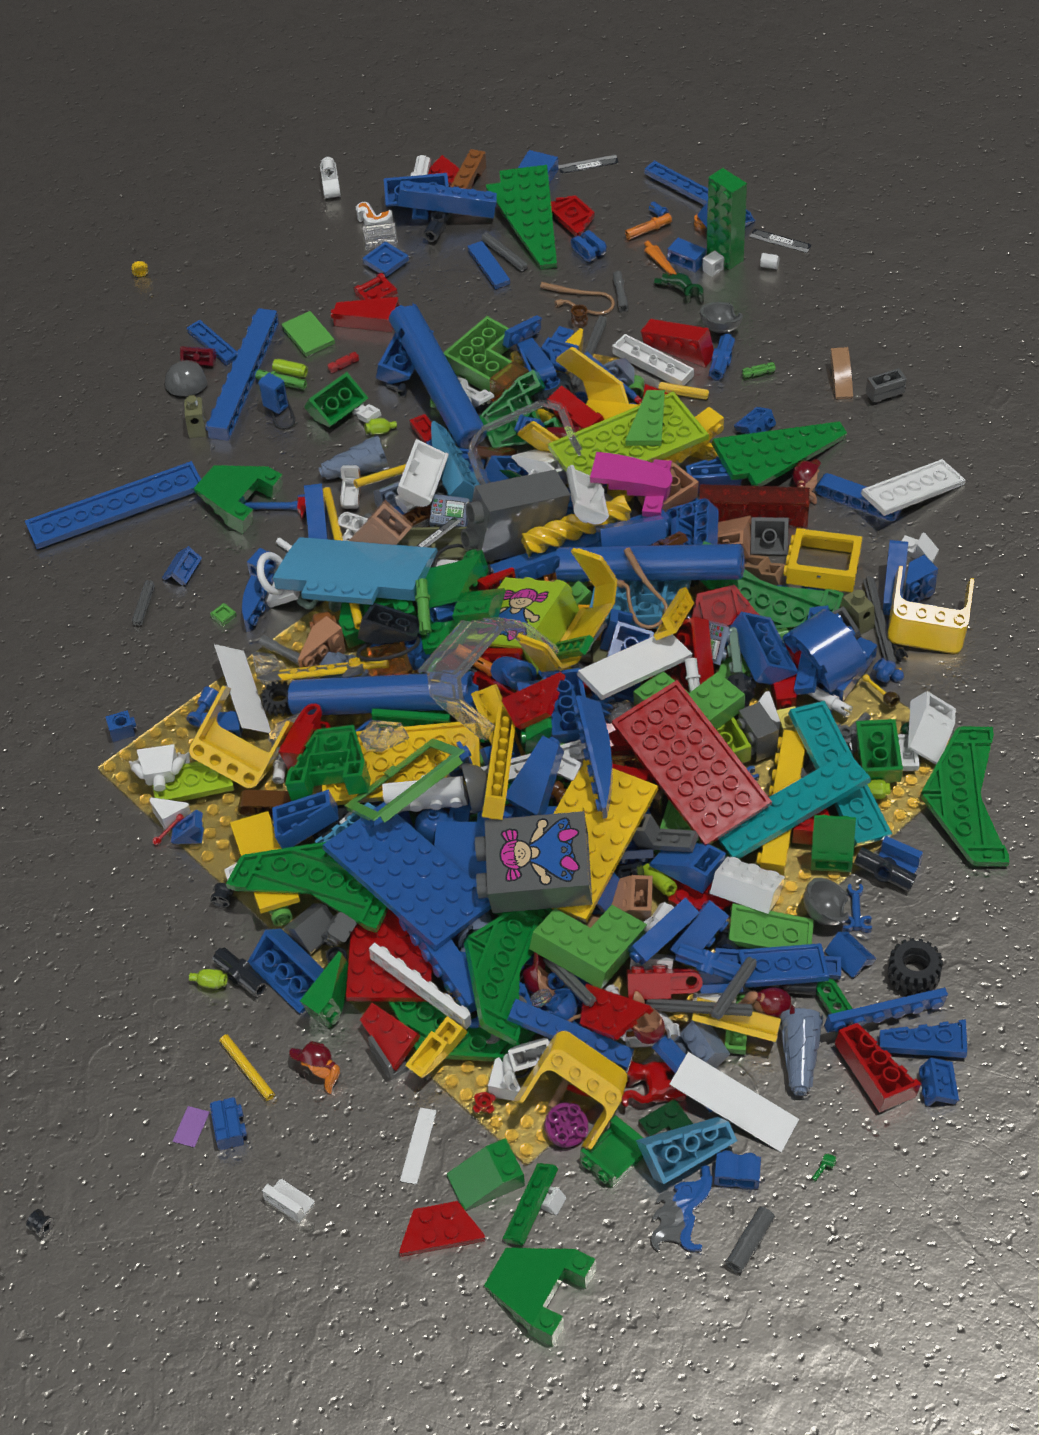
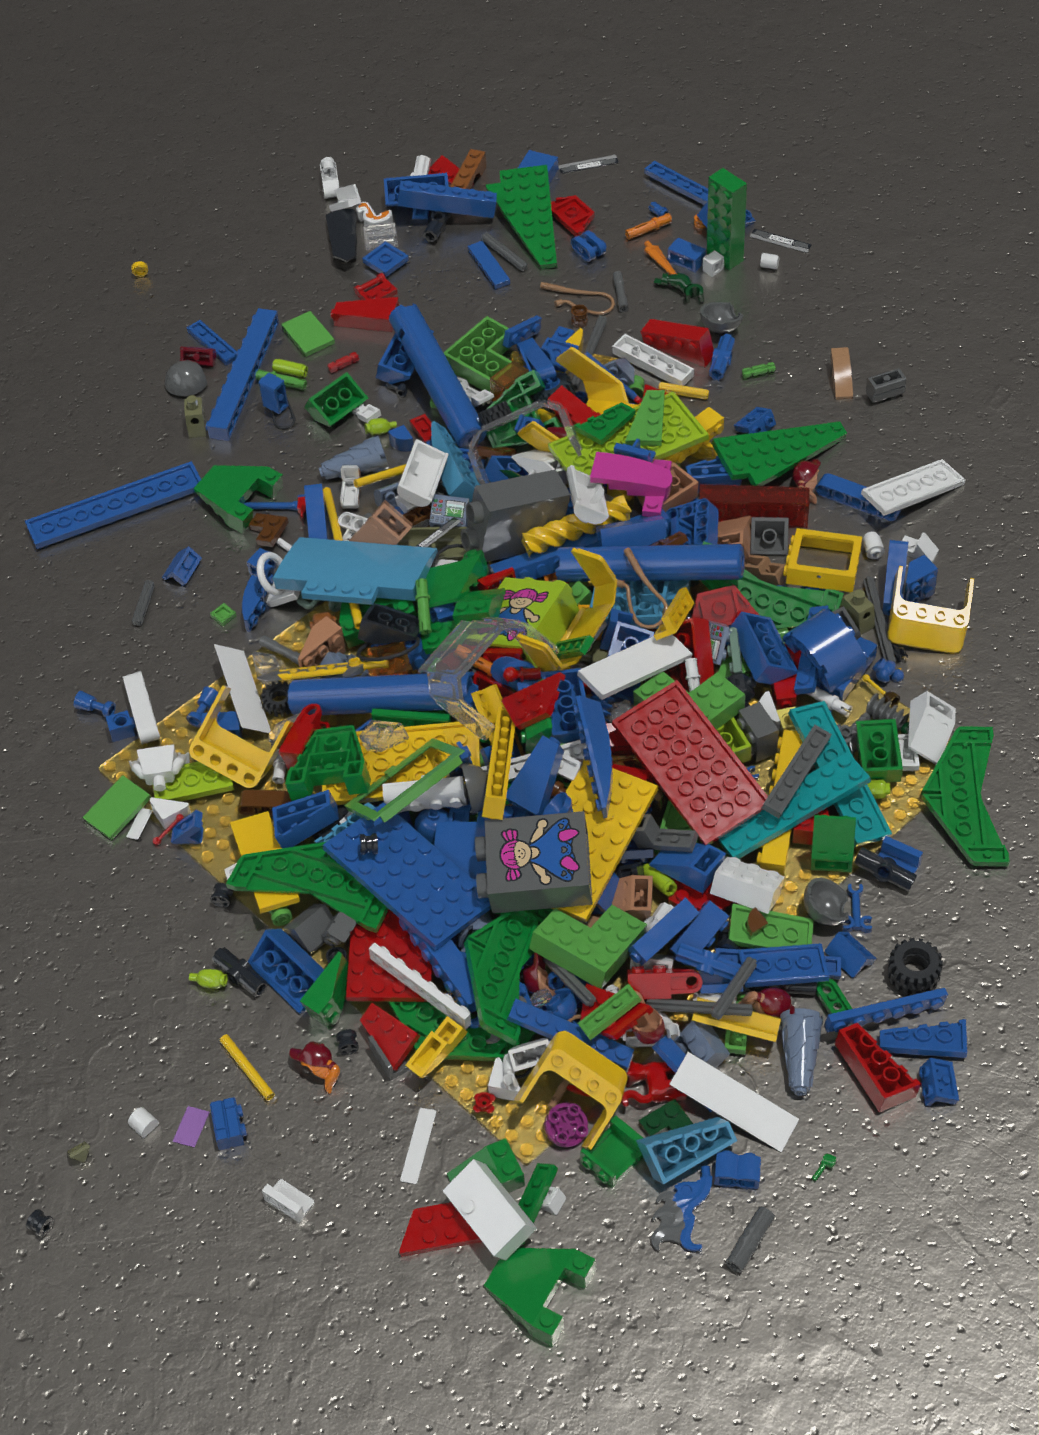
none -> olive slope [66,1141,90,1162]
none -> blue piece [74,691,116,717]
none -> bright green tile [82,775,151,841]
none -> white beam [123,671,161,744]
none -> white sticker [126,808,152,840]
none -> white brick [128,1107,159,1138]
none -> reddish brown plate [249,513,289,547]
none -> black panel [326,208,357,262]
none -> white panel [329,184,362,212]
none -> black wheel [336,1029,359,1055]
none -> black wheel [359,833,378,855]
none -> blue brick [388,425,414,452]
none -> white brick [443,1159,537,1260]
none -> black tyre [478,401,512,427]
none -> red pin [503,666,541,682]
none -> blue piece [542,792,573,815]
none -> green wing [574,402,636,445]
none -> bright green tile [578,984,642,1040]
none -> blue panel [614,438,656,463]
none -> reddish brown tile [747,907,768,936]
none -> dark grey plate [762,725,832,818]
none -> white brick [863,532,885,559]
none -> dark grey piece [866,693,909,732]

